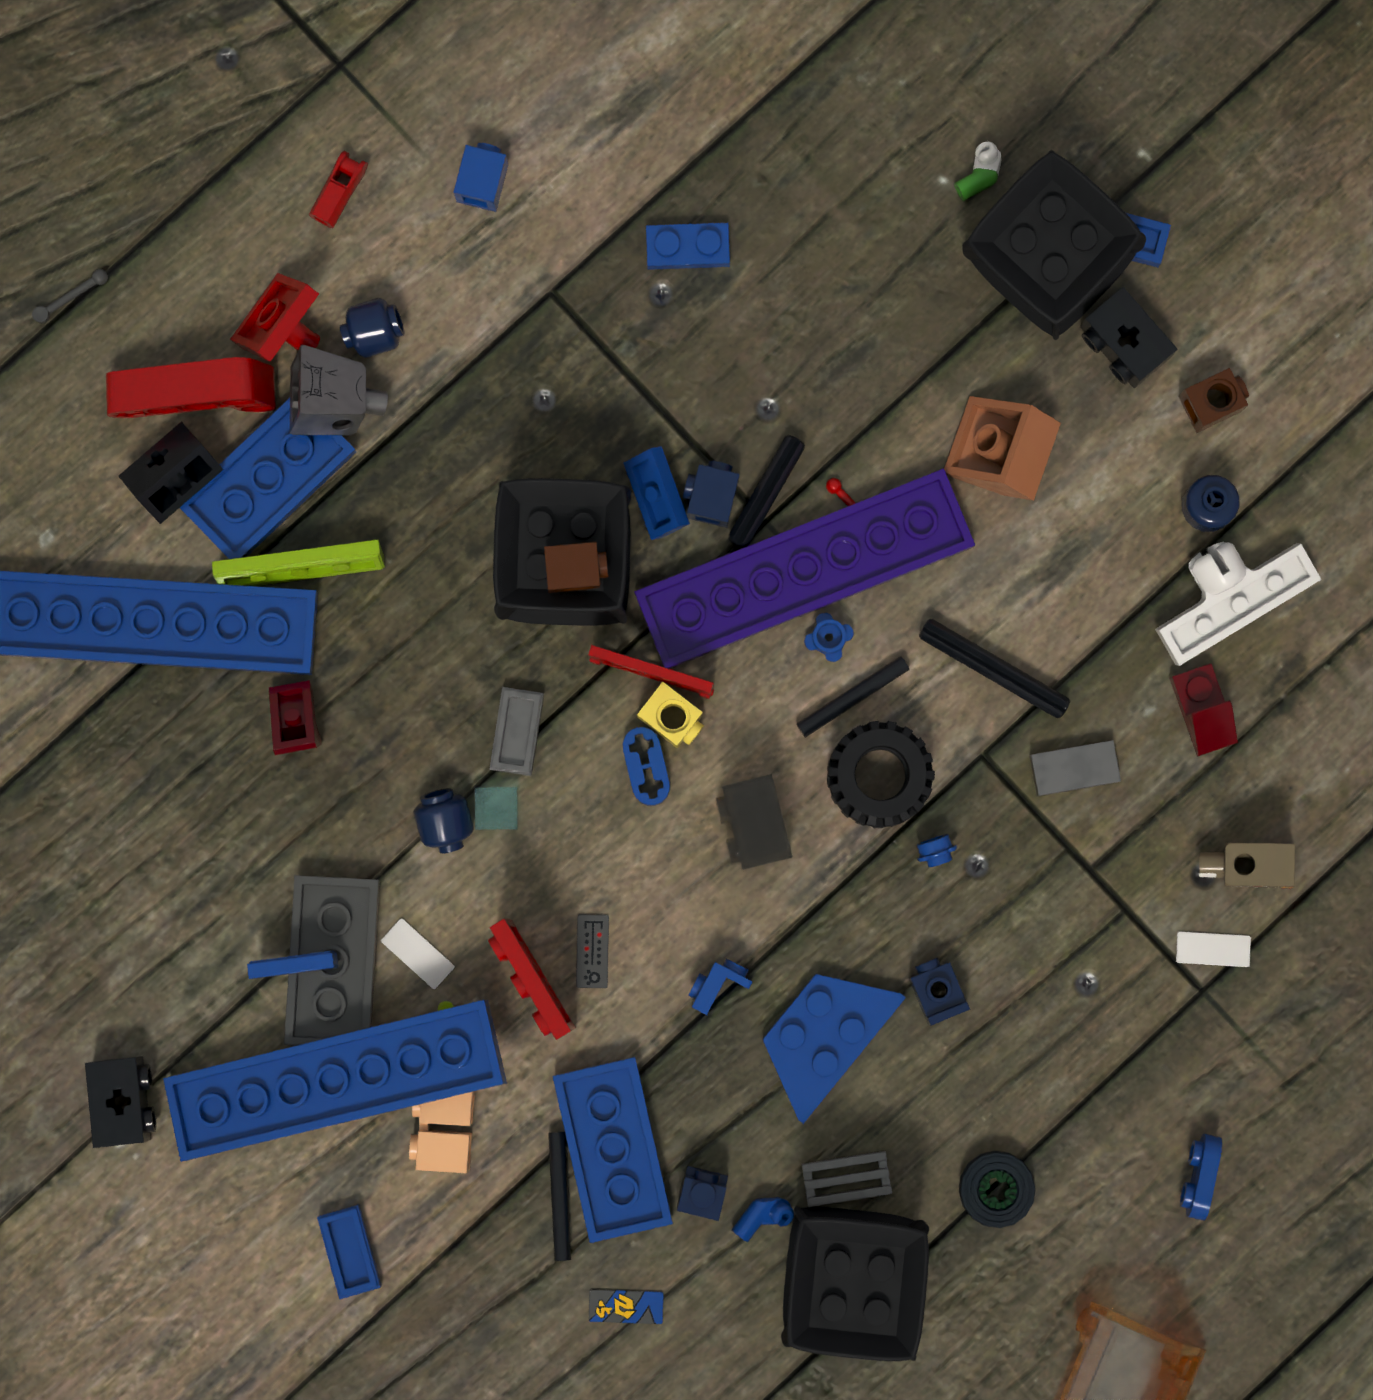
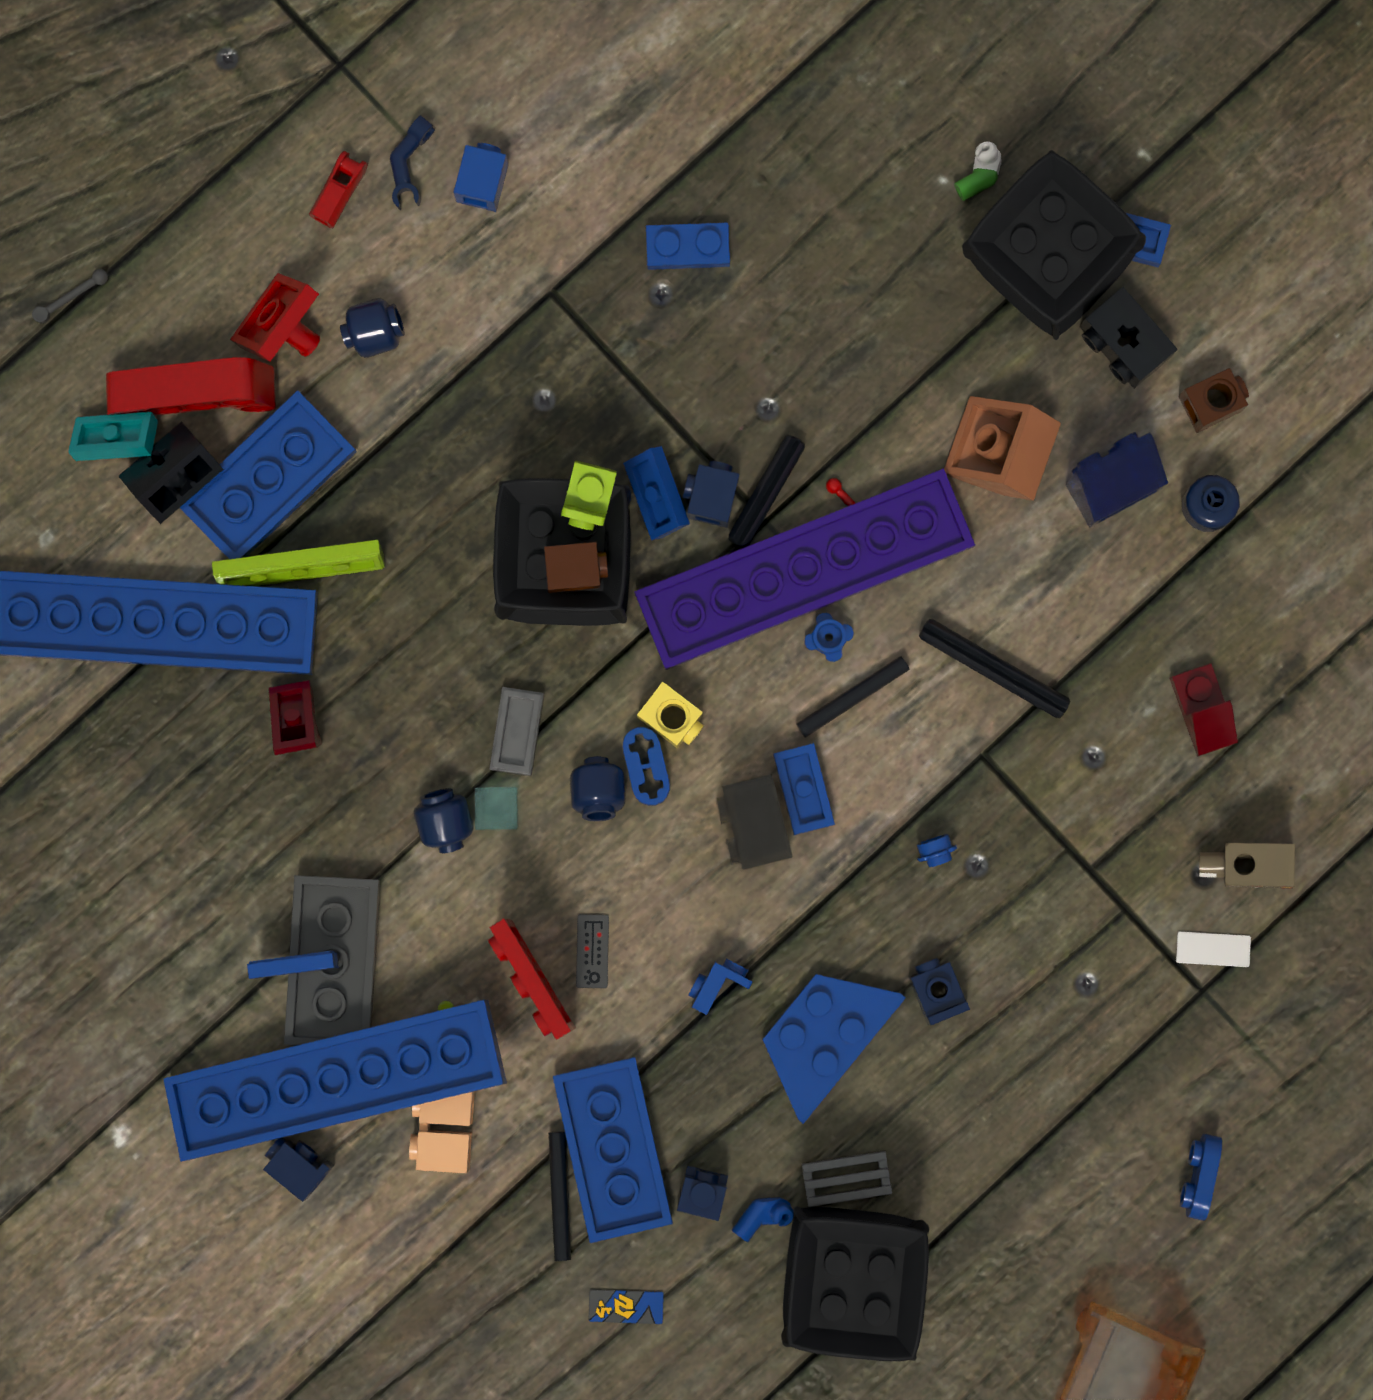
black brick [85,1056,156,1148] -> none
flat silver torso [290,345,388,435] -> none
blue tile [317,1204,382,1300] -> none
white sticker [381,918,455,989] -> none
red window [588,645,714,699] -> none
black tyre [827,721,935,828] -> none
black bush [959,1151,1036,1228] -> none
flat silver tile [1030,740,1121,797] -> none
white plate [1155,542,1321,666] -> none
none -> teal plate [68,412,158,461]
none -> dark blue brick [263,1138,335,1202]
none -> dark blue arm [390,115,435,210]
none -> lime bracket [561,460,617,530]
none -> dark blue head [570,756,626,821]
none -> blue plate [773,743,835,835]
none -> clear blue slope [1066,432,1168,528]

